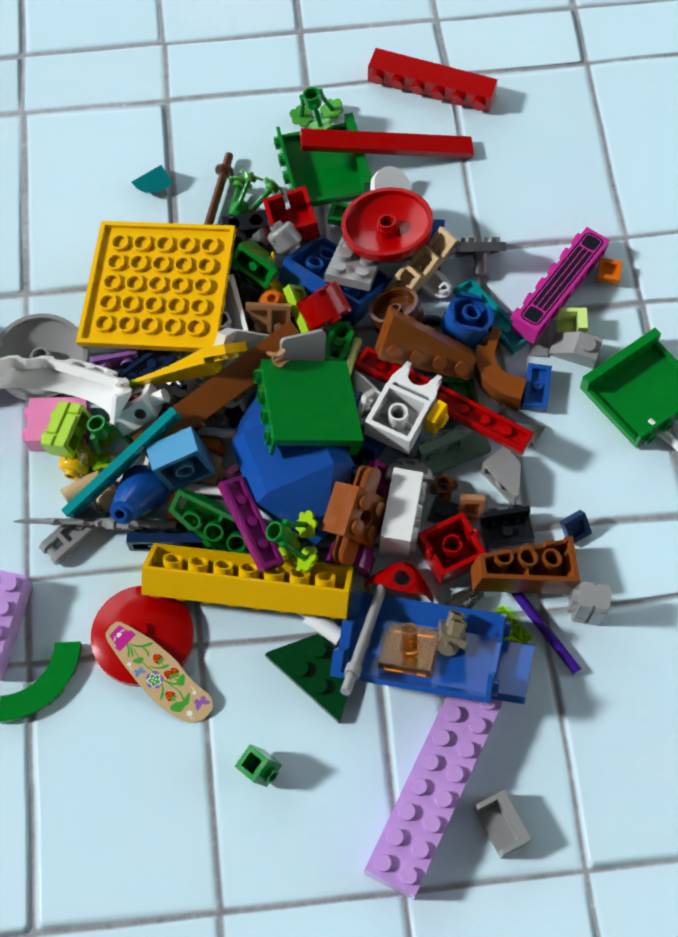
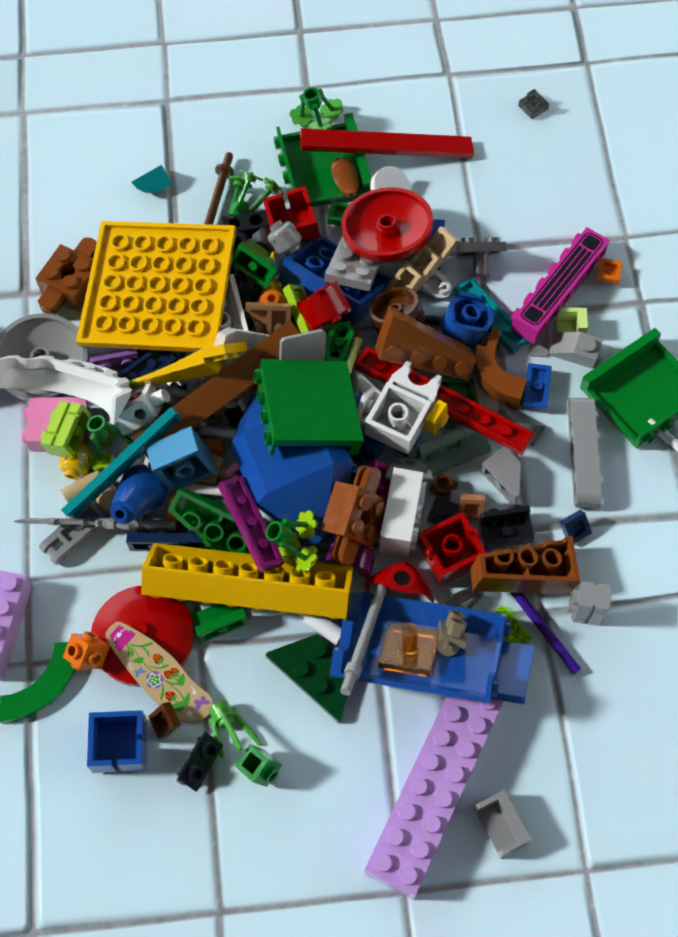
medium nougat hand [266,348,290,368] -> none
red brick [368,48,498,113] -> none
none -> dark orange brick [35,237,97,315]
none -> orange brick [63,631,110,671]
none -> blue piece [87,710,147,773]
none -> reddish brown plate [148,702,181,739]
none -> black hinge [176,731,223,792]
none -> green panel [191,604,248,644]
none -> bright green plant [209,700,262,758]
none -> dark orange arm [331,157,359,198]
none -> clear smoke tile [518,89,549,119]
none -> light grey beam [568,398,602,508]

